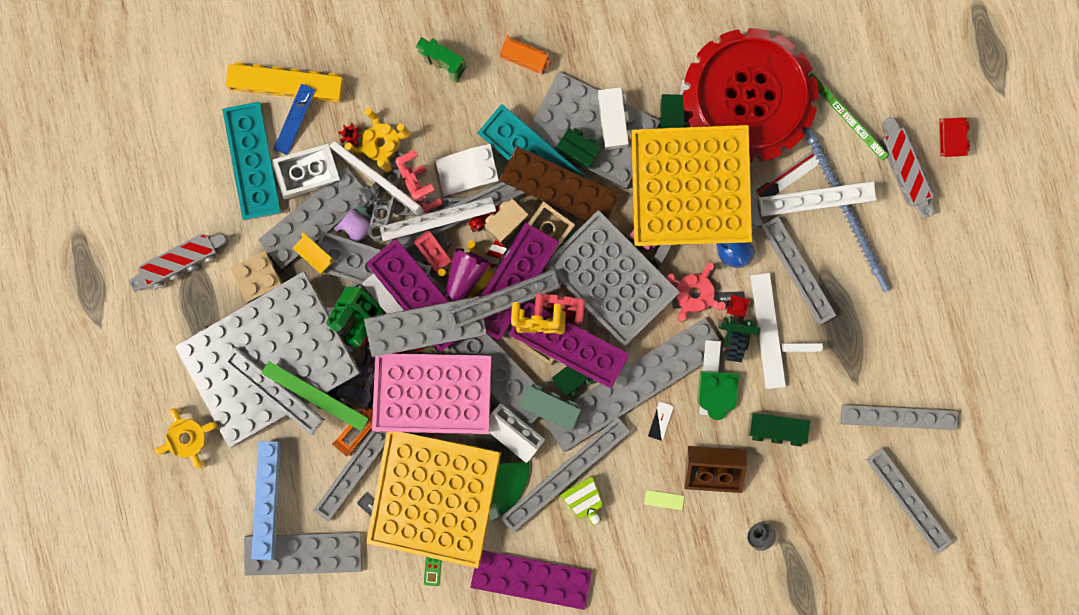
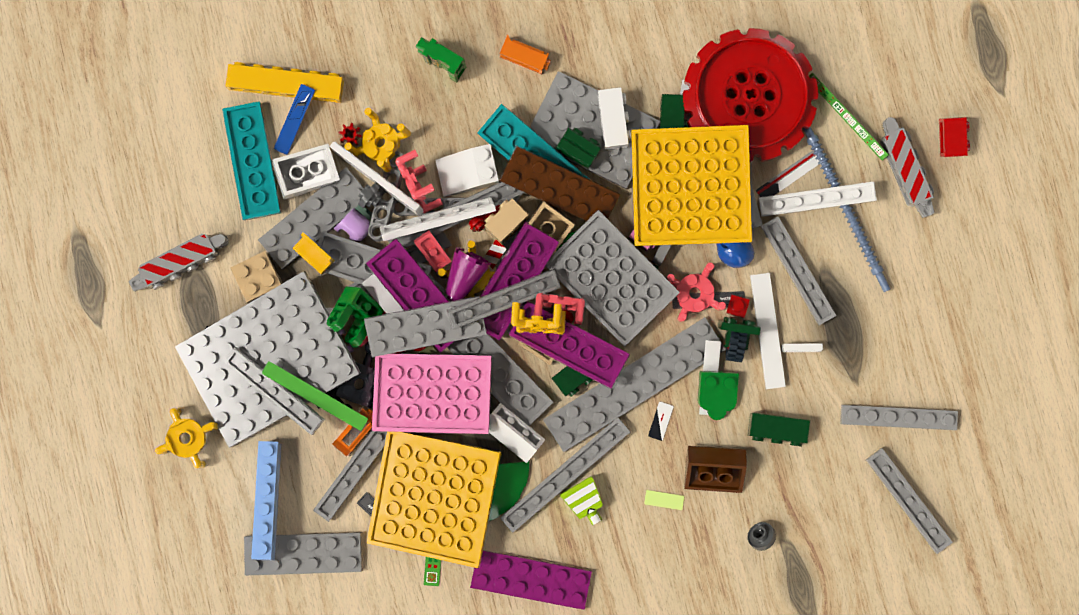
sand green brick [518,384,581,431] -> none

